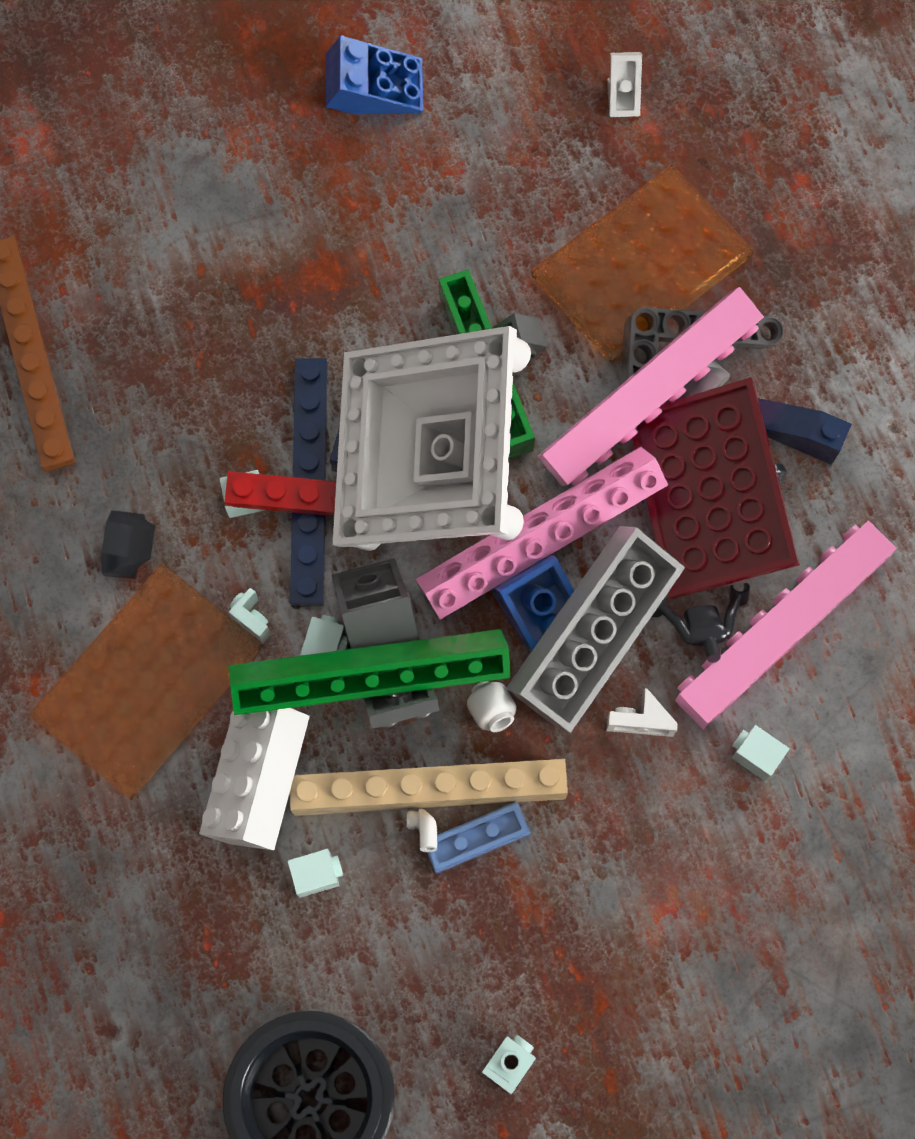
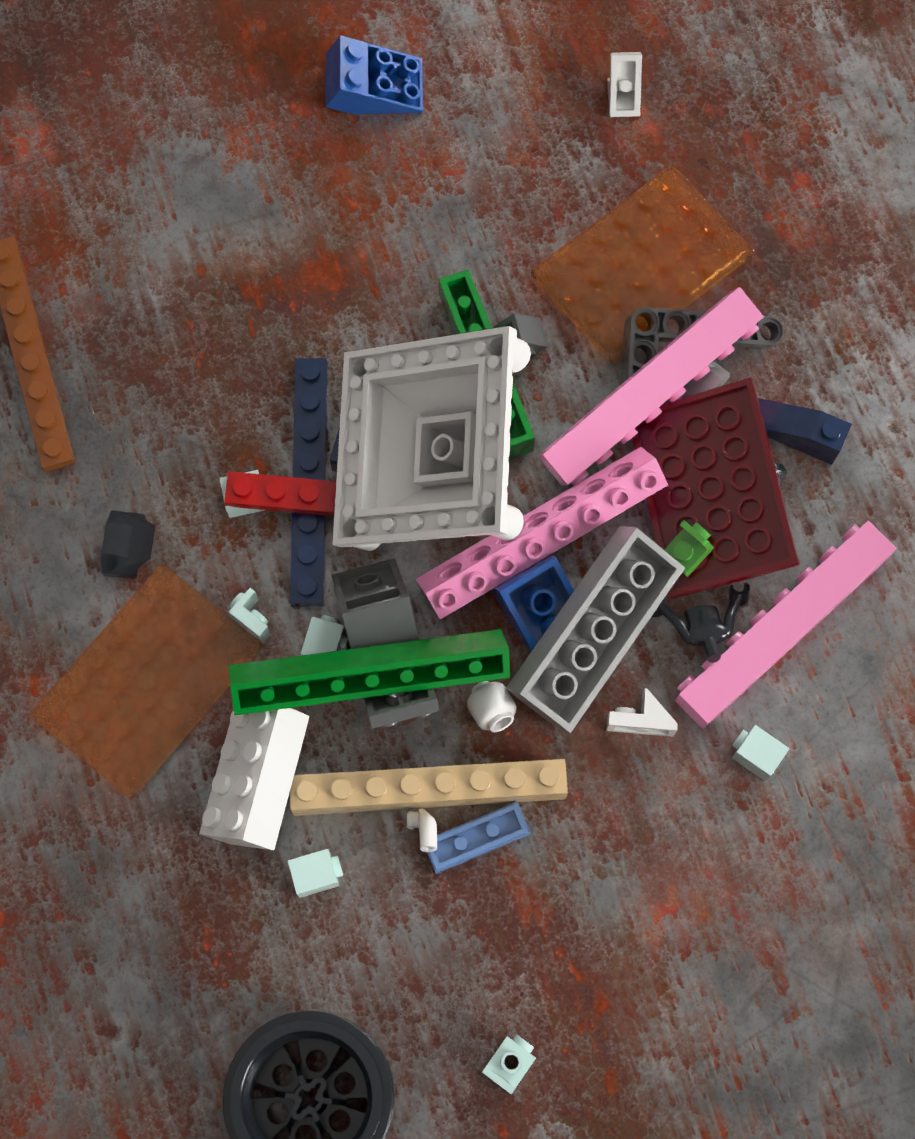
none -> bright green bracket [664,520,714,577]

